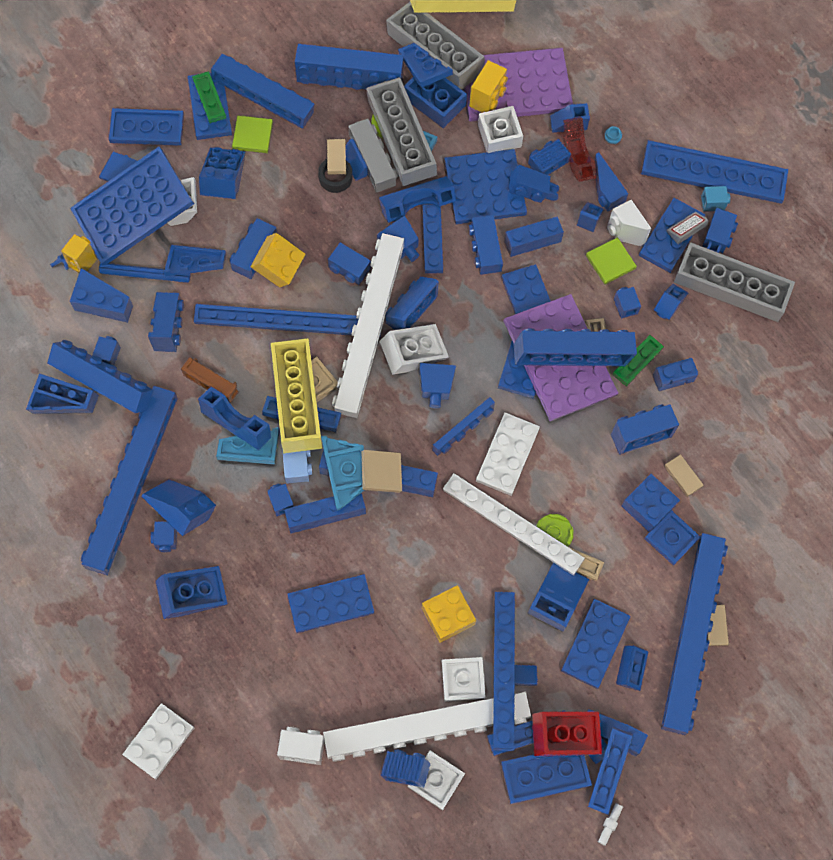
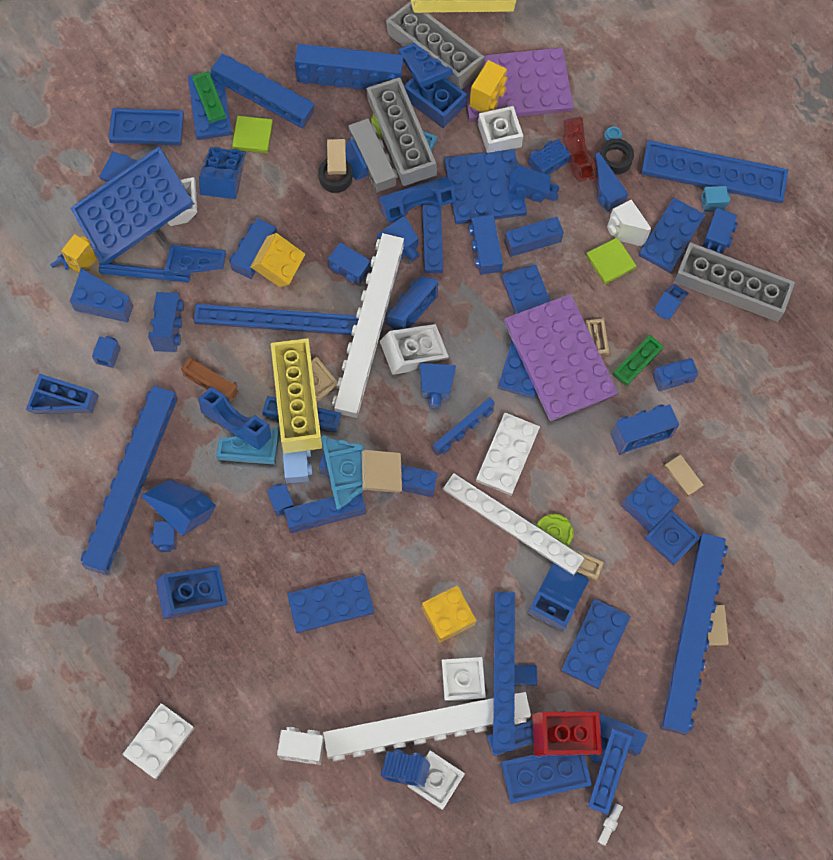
blue brick [47,340,153,413] -> none
blue brick [514,328,637,366] -> none
blue slope [550,103,590,133] -> none
blue slope [577,202,604,232] -> none
blue brick [614,287,641,318] -> none
blue slope [616,645,648,691] -> none
slope [667,212,709,244] -> none
none -> black tyre [600,139,634,175]

